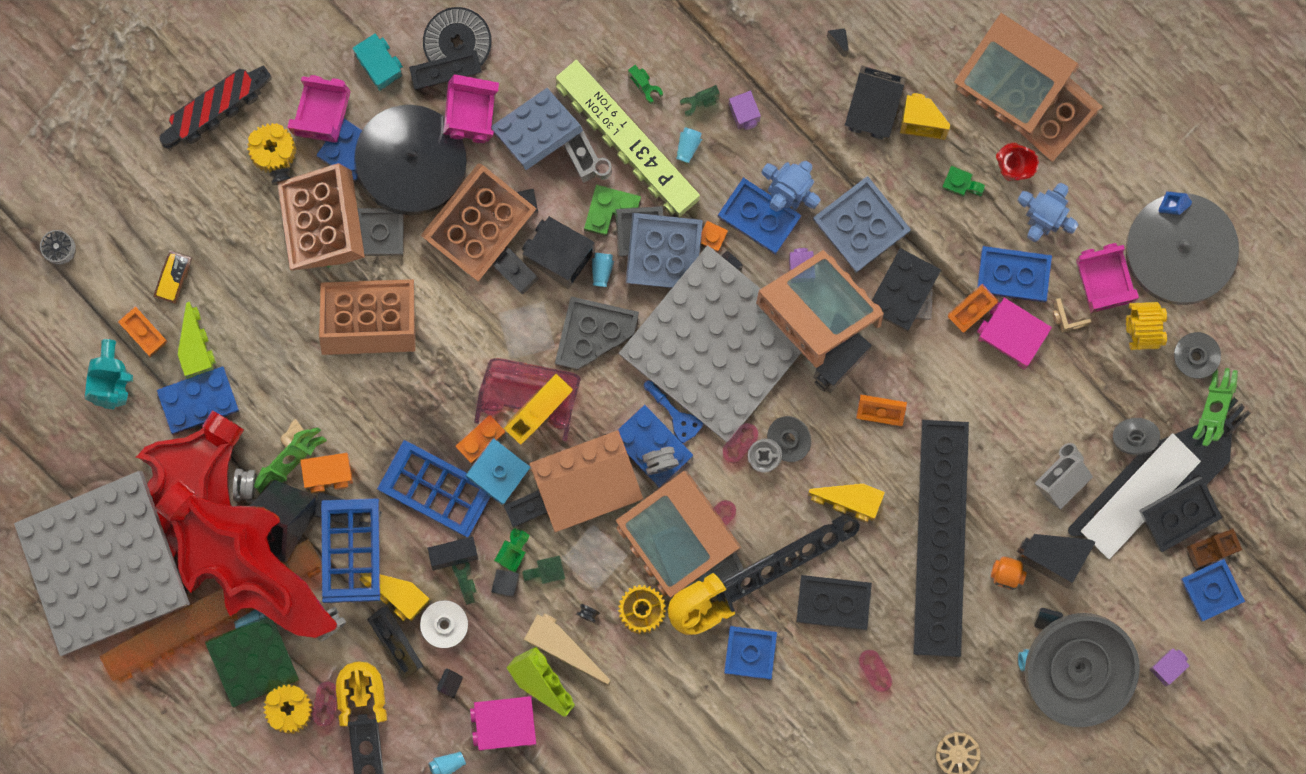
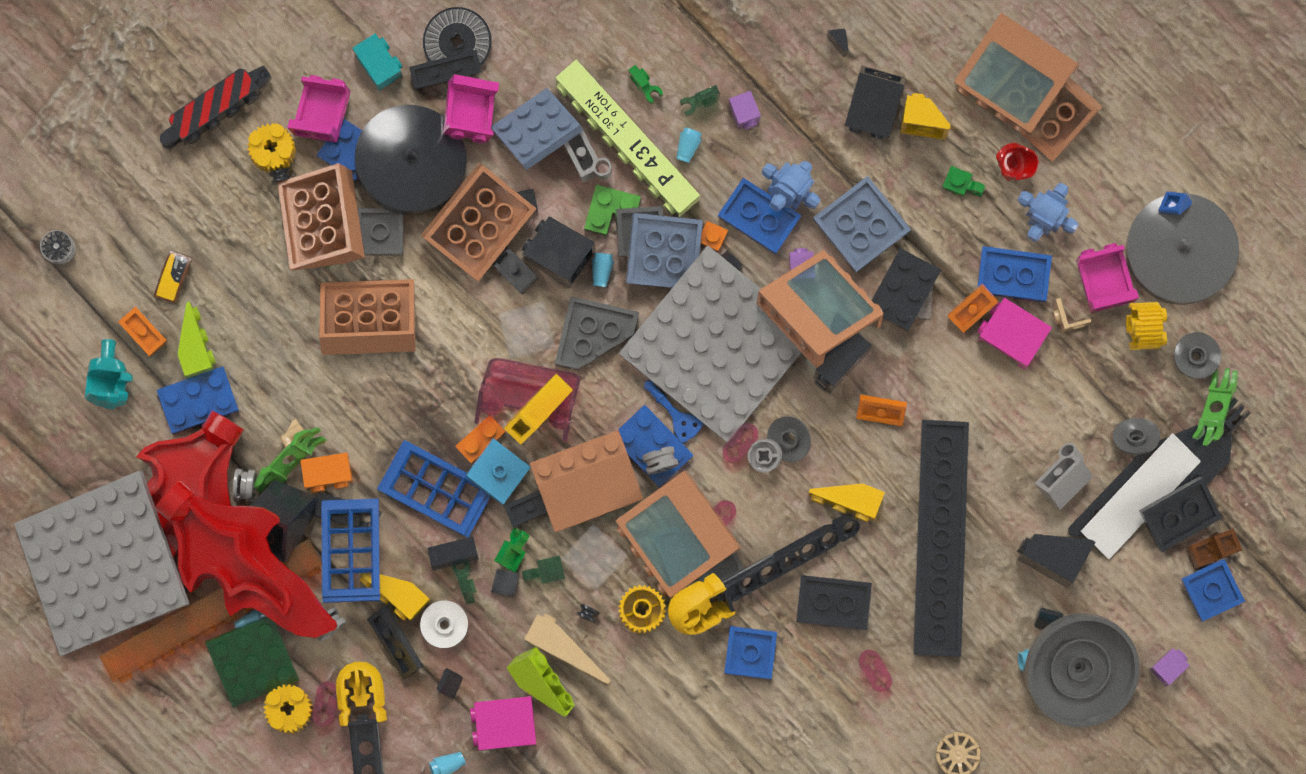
orange head [990,556,1027,590] -> none

